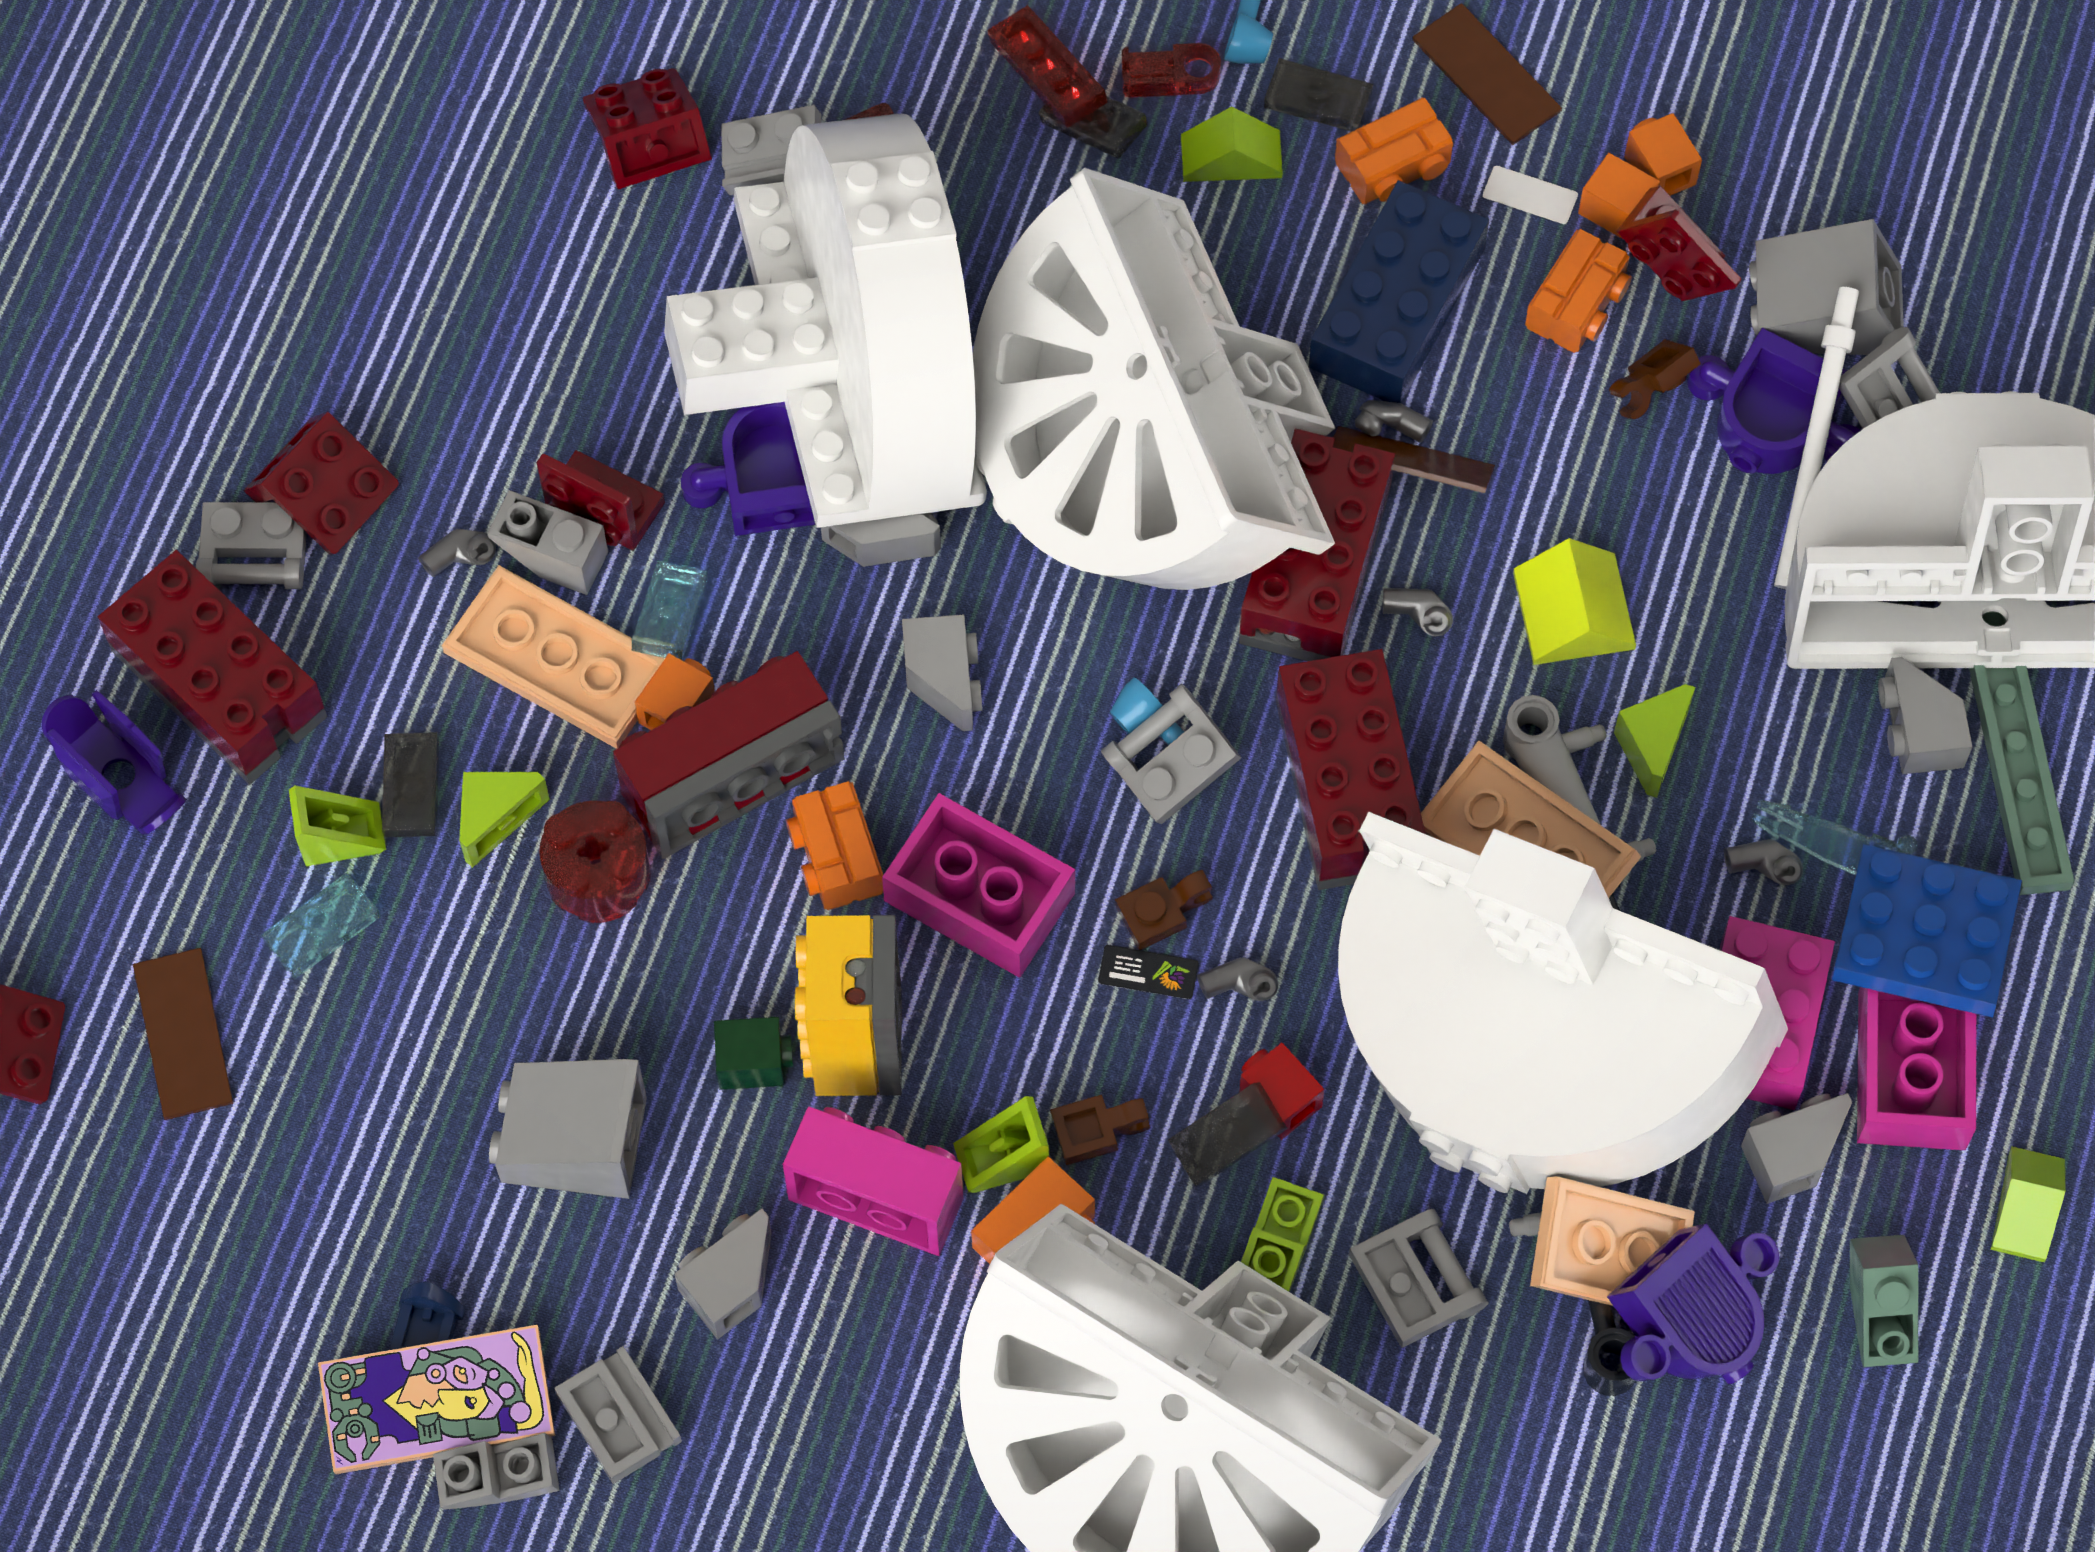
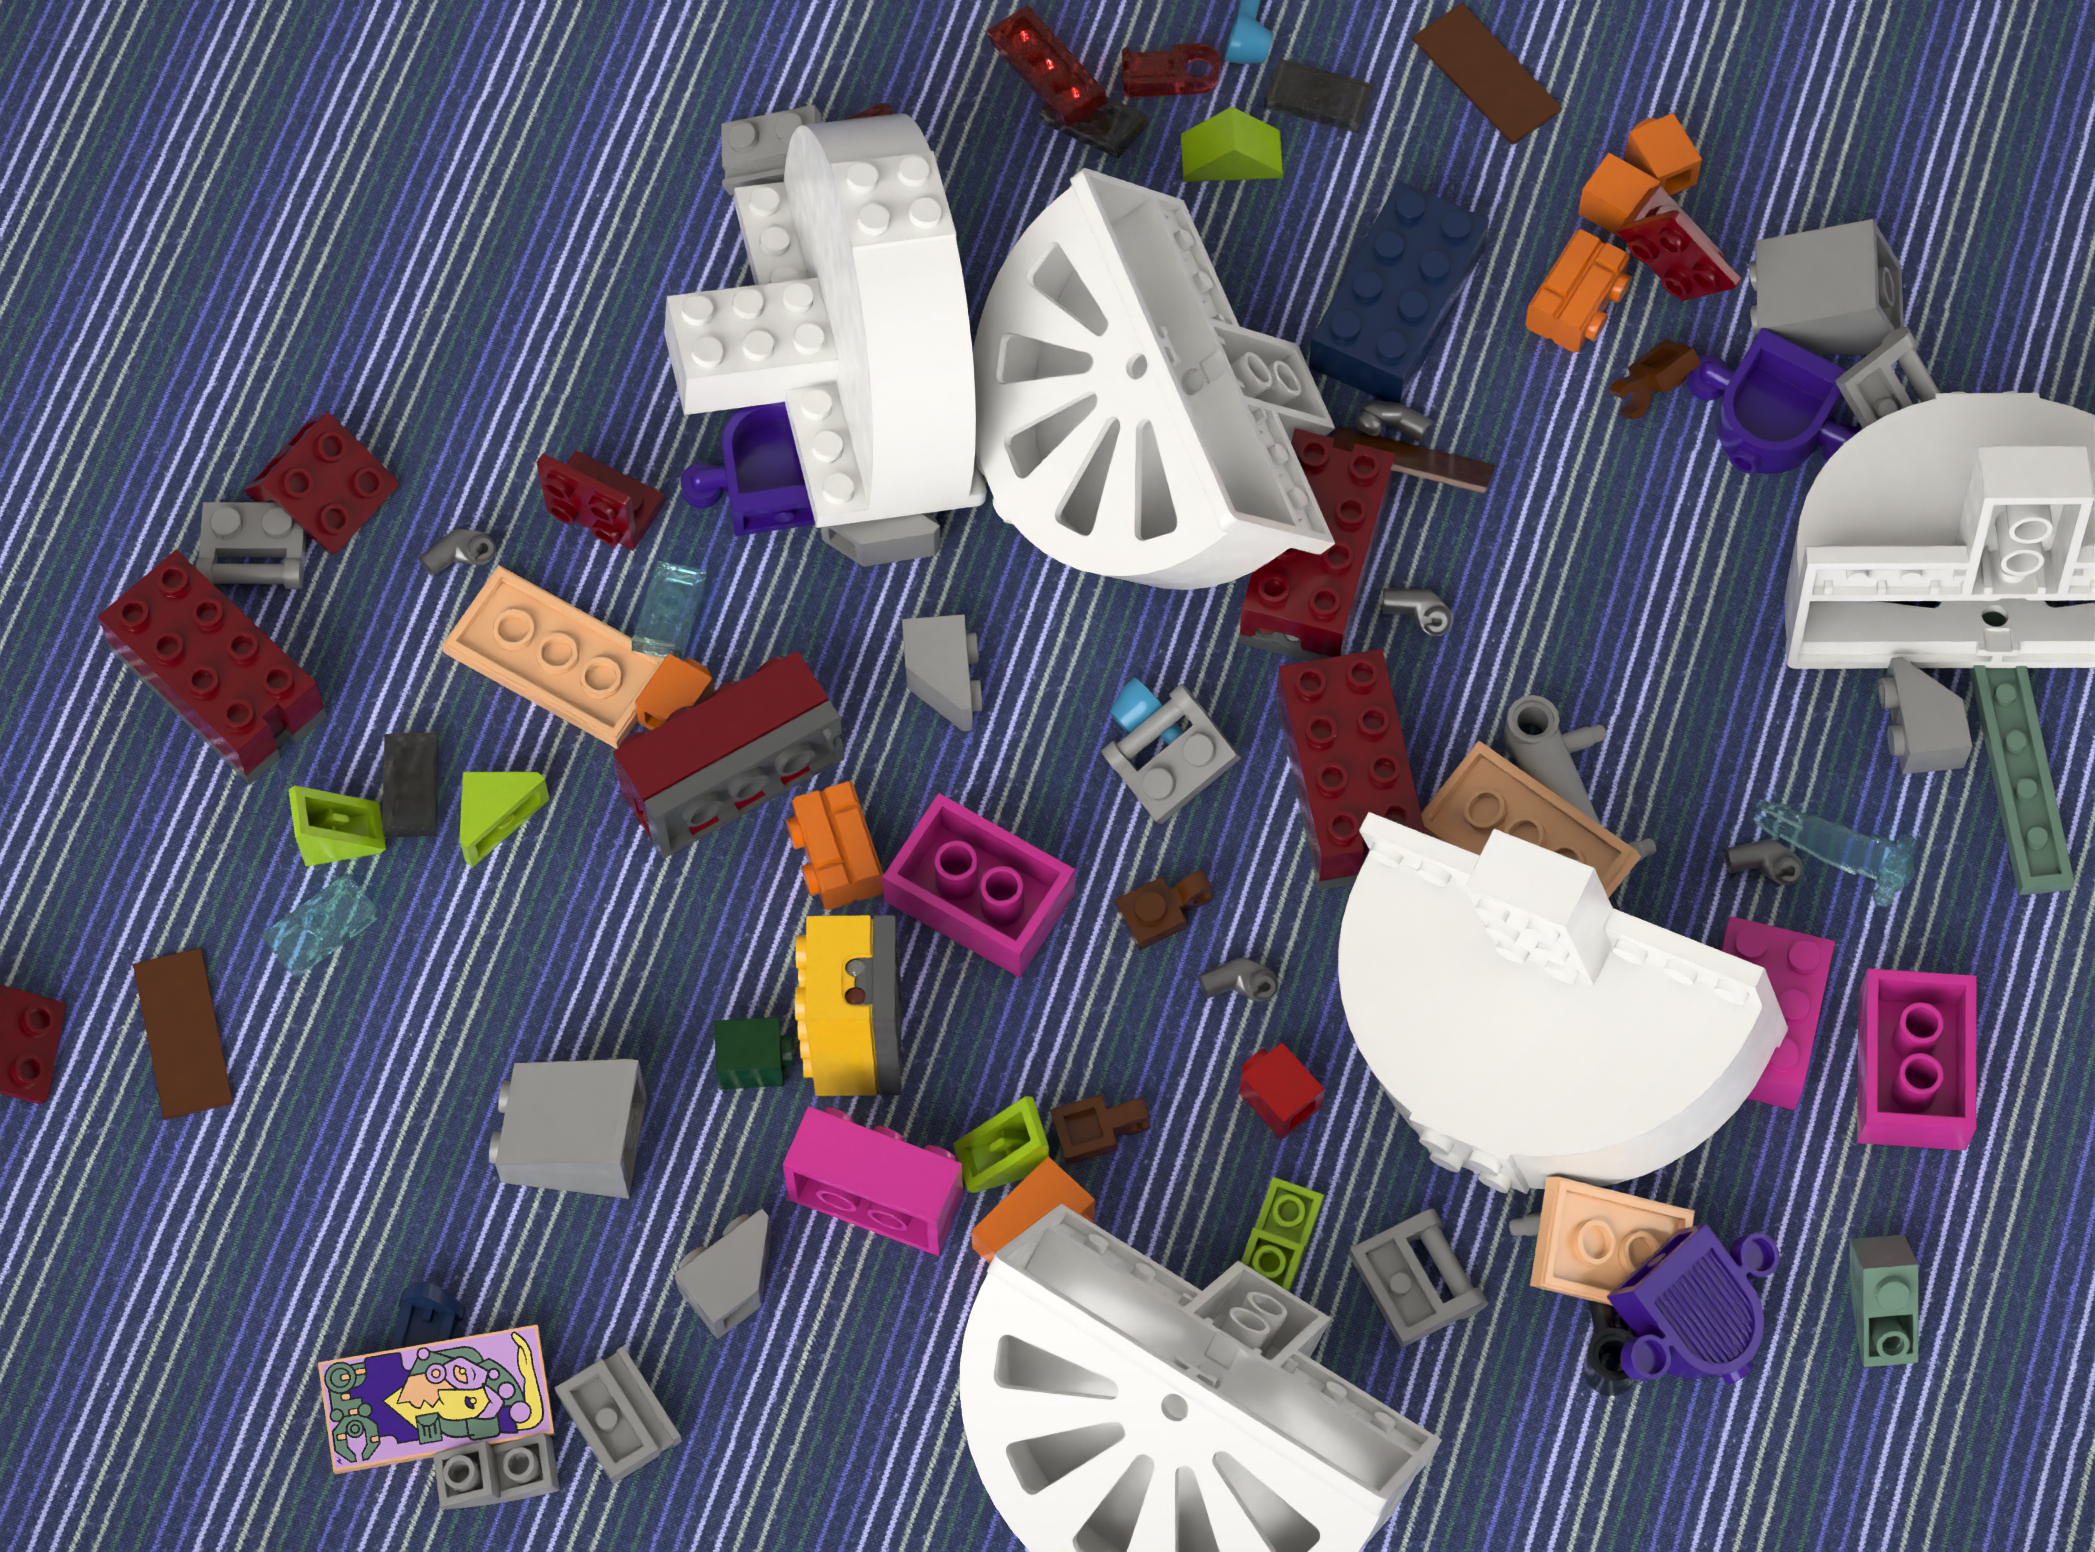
dark purple piece [42,690,187,834] -> none
light grey slope [487,490,608,595] -> none
clear red brick [539,800,651,923] -> none
dark red bracket [582,68,712,189] -> none
black sticker [1098,945,1199,999] -> none
clear smoke plate [1168,1082,1288,1186] -> none
orange brick [1335,97,1453,205] -> none
white sticker [1483,166,1578,224] -> none
neon yellow slope [1513,538,1636,665] -> none
lime slope [1614,684,1696,798] -> none
light grey slope [1741,1093,1852,1204] -> none
white bar [1774,287,1859,589] -> none
blue plate [1832,844,2022,1018] -> none
lime slope [1991,1146,2066,1262] -> none

